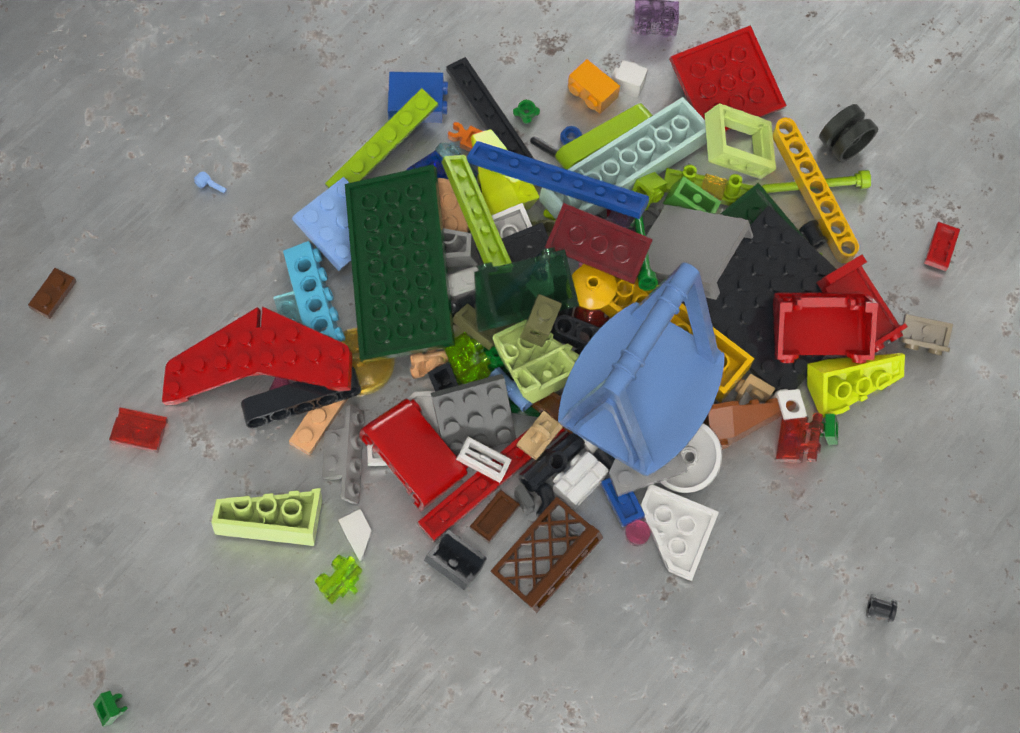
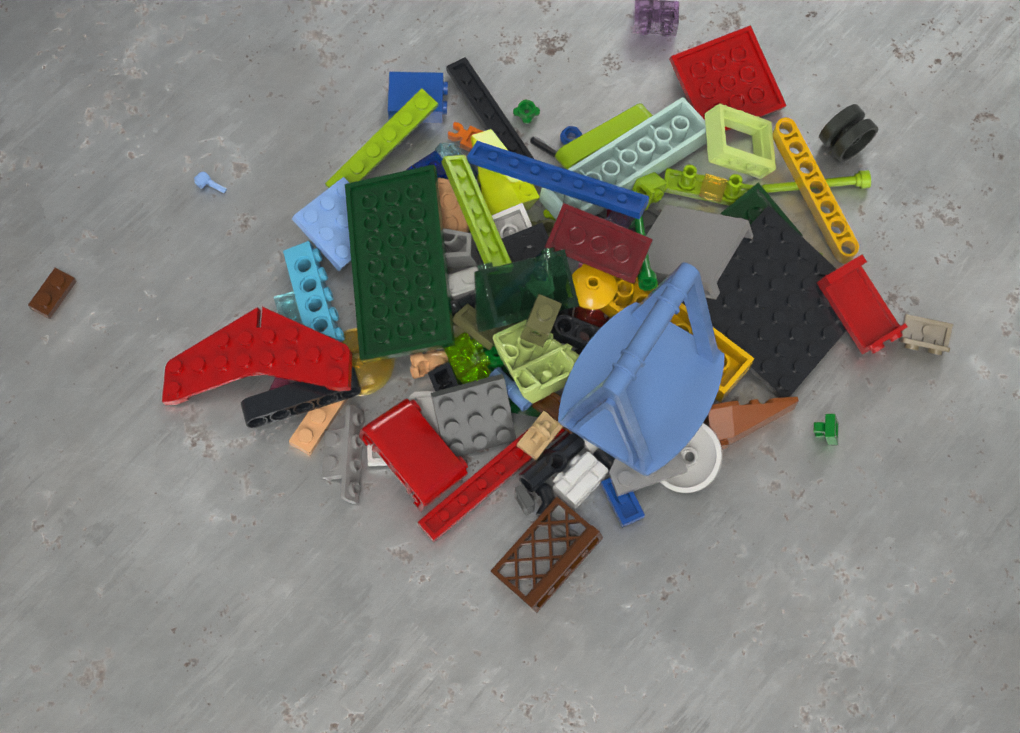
green tile [93,691,128,727] -> none
clear red plate [109,407,168,453] -> none
yellowish green wedge [211,488,322,546] -> none
clear neon green hips [315,555,362,604] -> none
white tile [338,509,372,562] -> none
black bracket [424,529,487,590] -> none
white tile [456,436,512,483] -> none
reddish brown tile [470,489,520,544] -> none
light orange brick [568,59,620,114] -> none
white brick [611,60,648,98] -> none
clear pink tile [625,520,650,546] -> none
white plate [641,485,719,581] -> none
bright green brick [663,176,721,214] -> none
tan bracket [735,374,775,403] -> none
white bracket [771,389,807,420] -> none
red windscreen [773,293,878,363] -> none
clear red plate [776,413,824,463] -> none
black bush [799,220,828,250] -> none
neon yellow wedge [807,353,905,418] -> none
black bush [866,594,898,622] -> none
red plate [924,221,960,271] -> none

